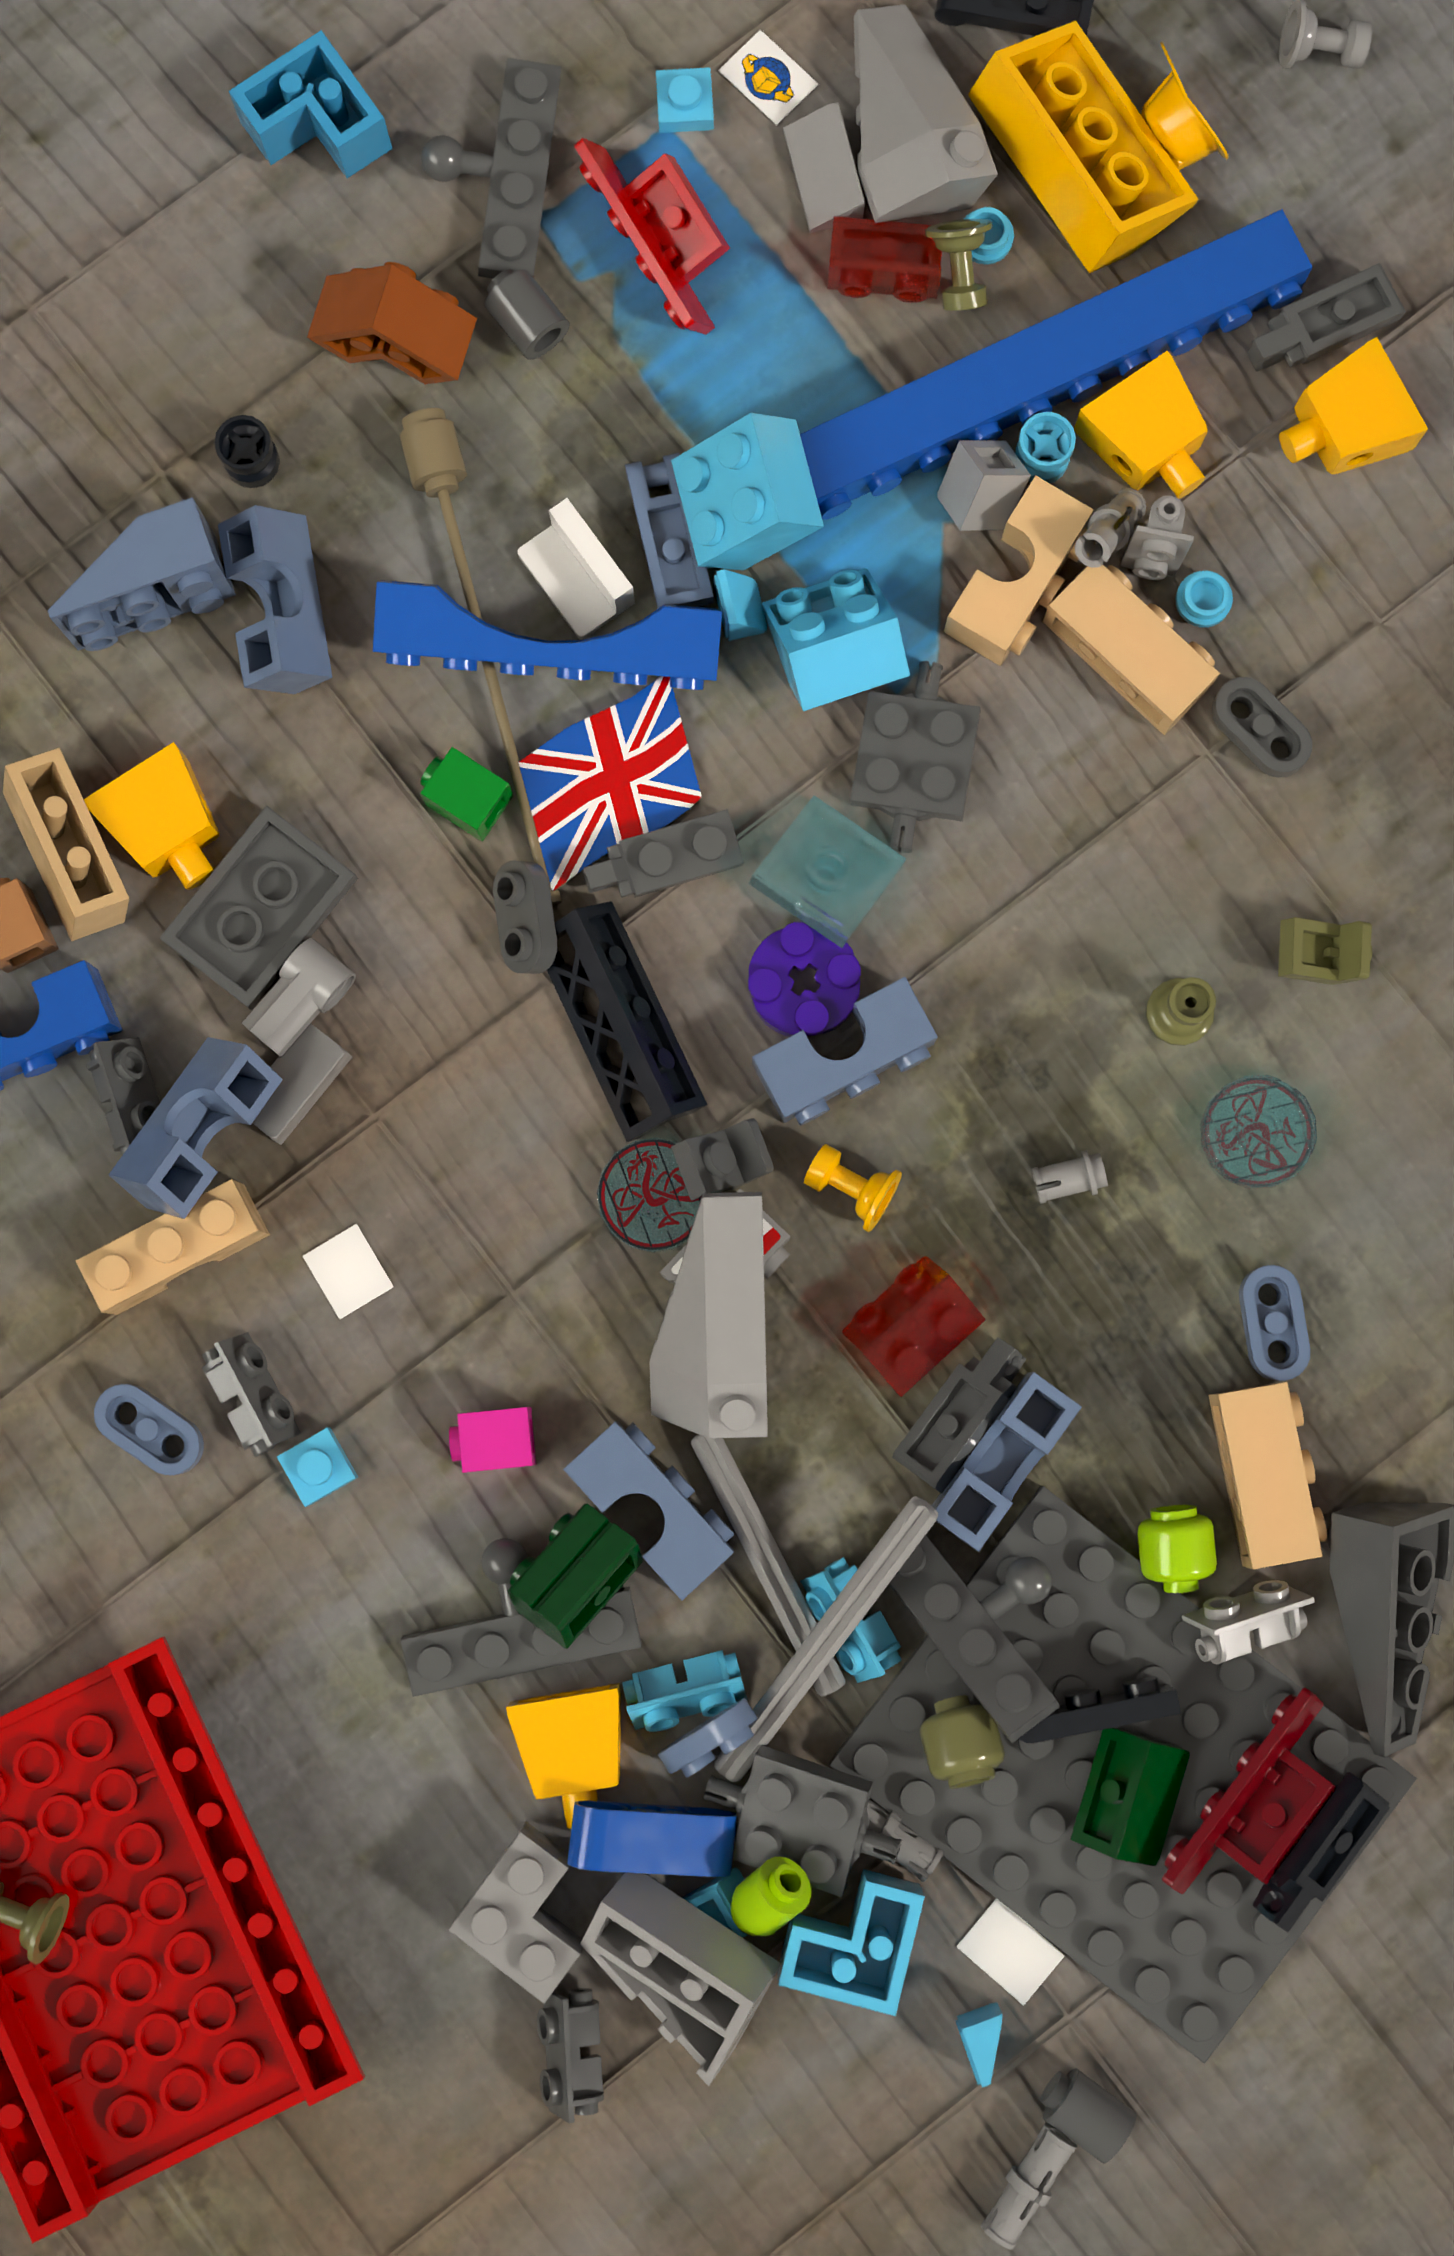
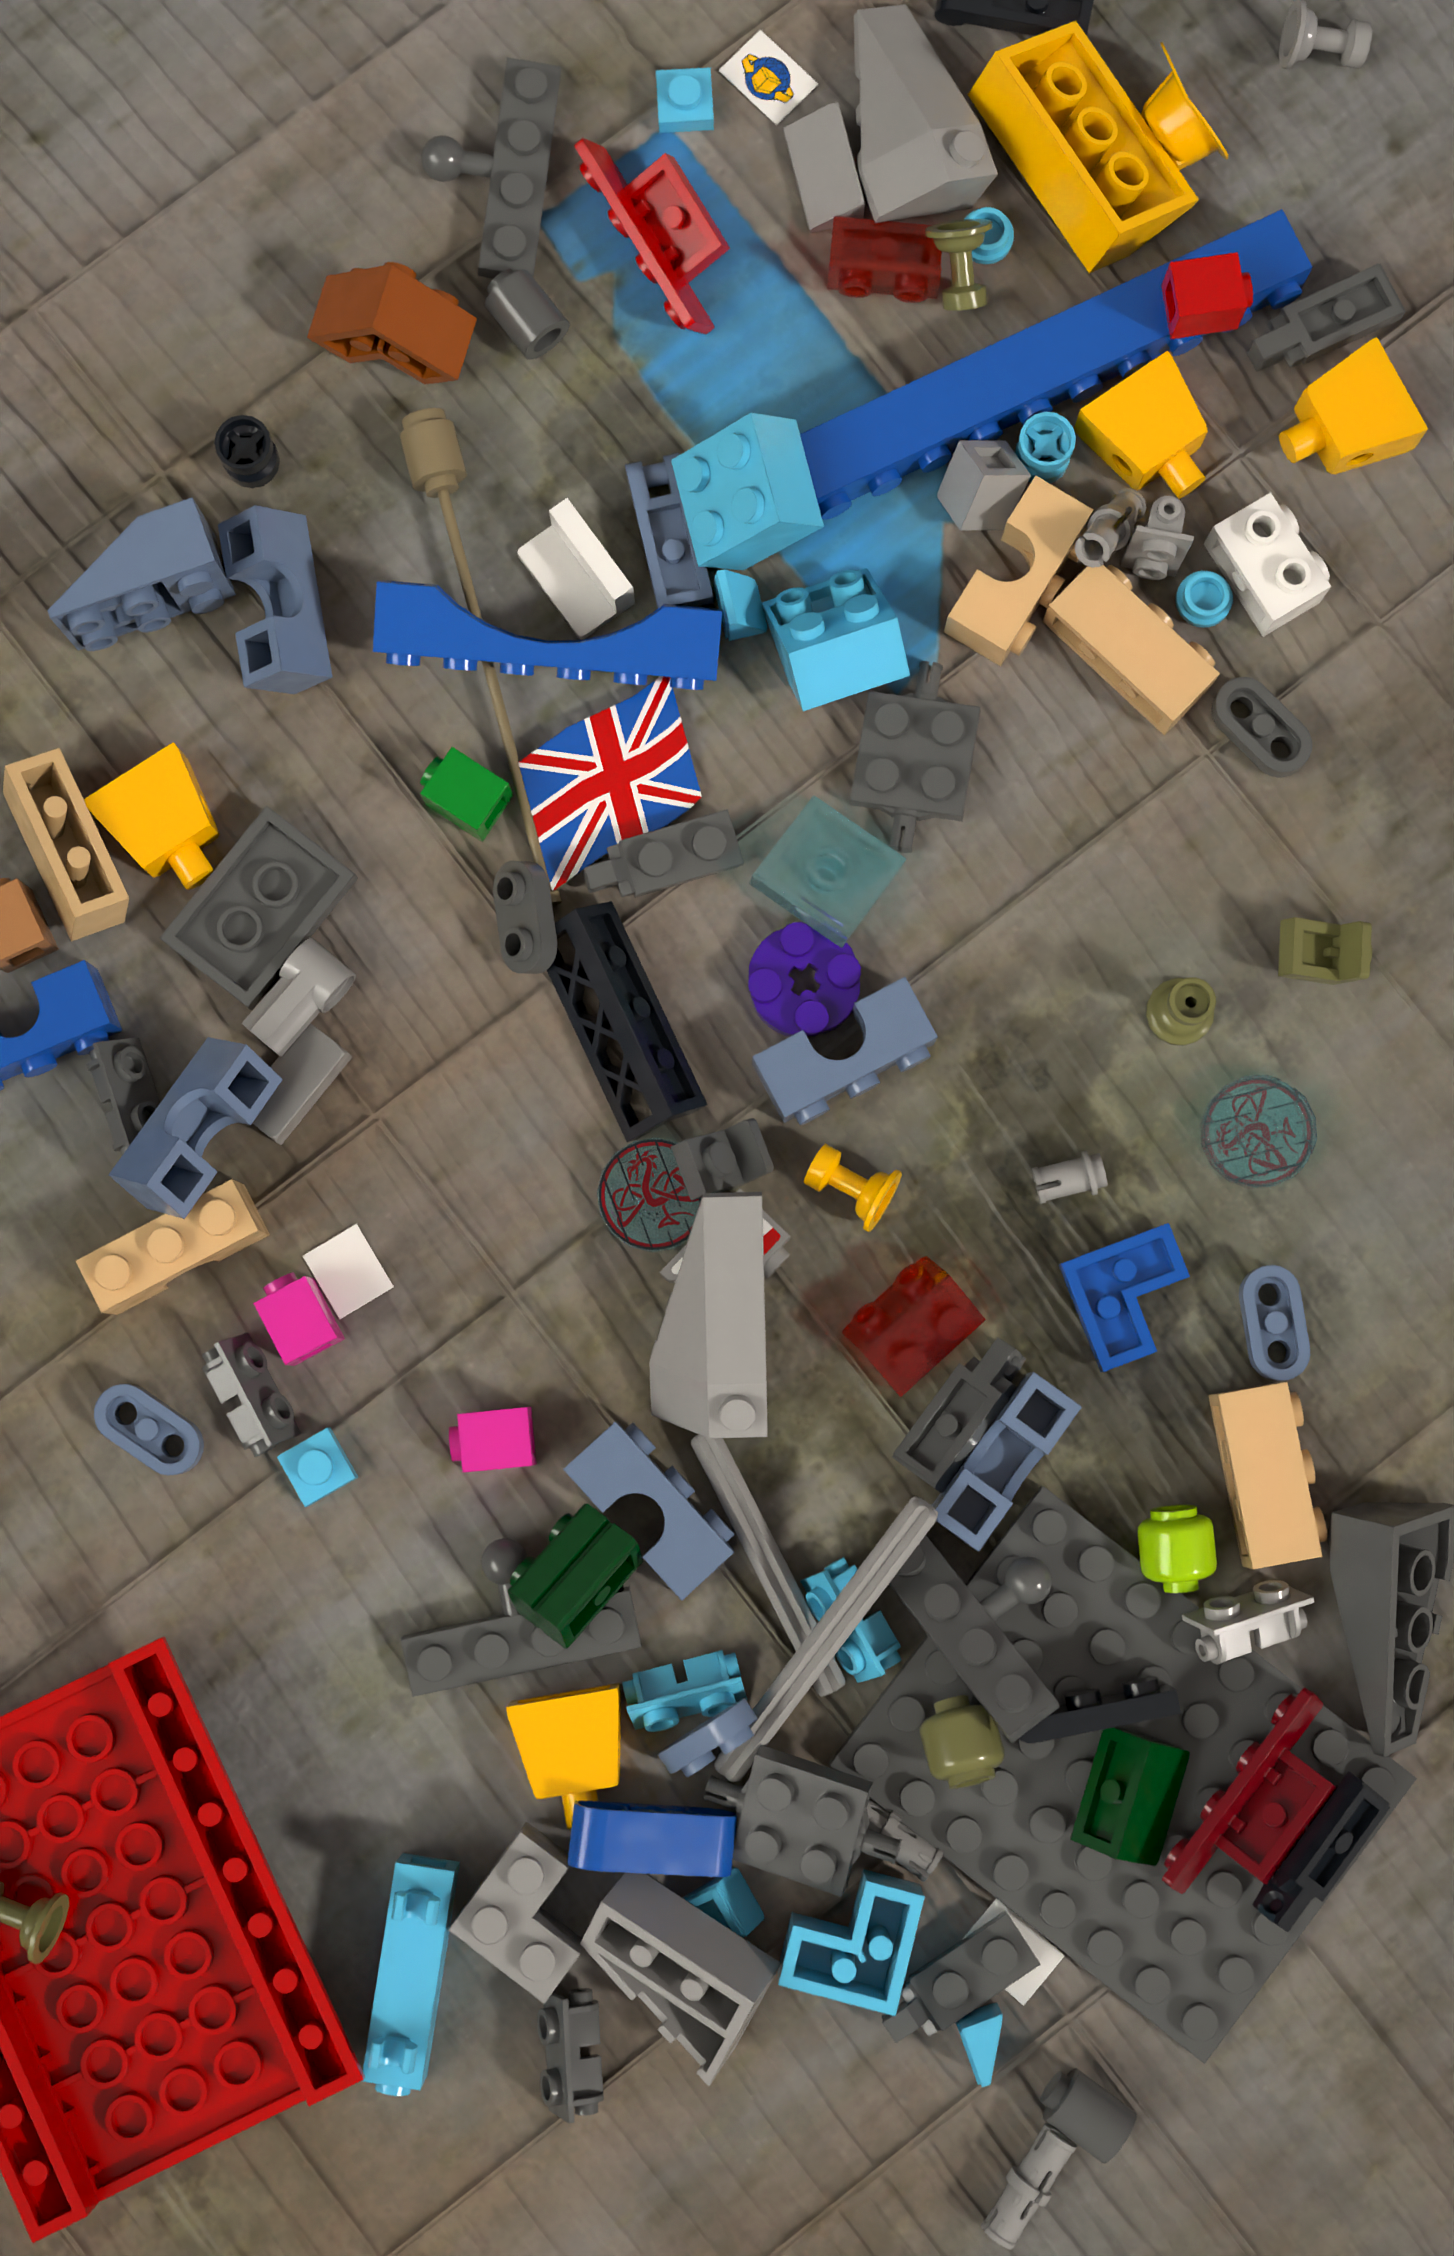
dark azure brick [228,30,393,179] -> none
lime brick [730,1857,811,1936] -> none
none -> dark pink brick [253,1272,345,1366]
none -> medium azure brick [362,1853,460,2096]
none -> dark grey hinge [882,1911,1041,2043]
none -> blue plate [1059,1223,1190,1372]
none -> red brick [1161,252,1253,339]
none -> white brick [1204,492,1331,637]

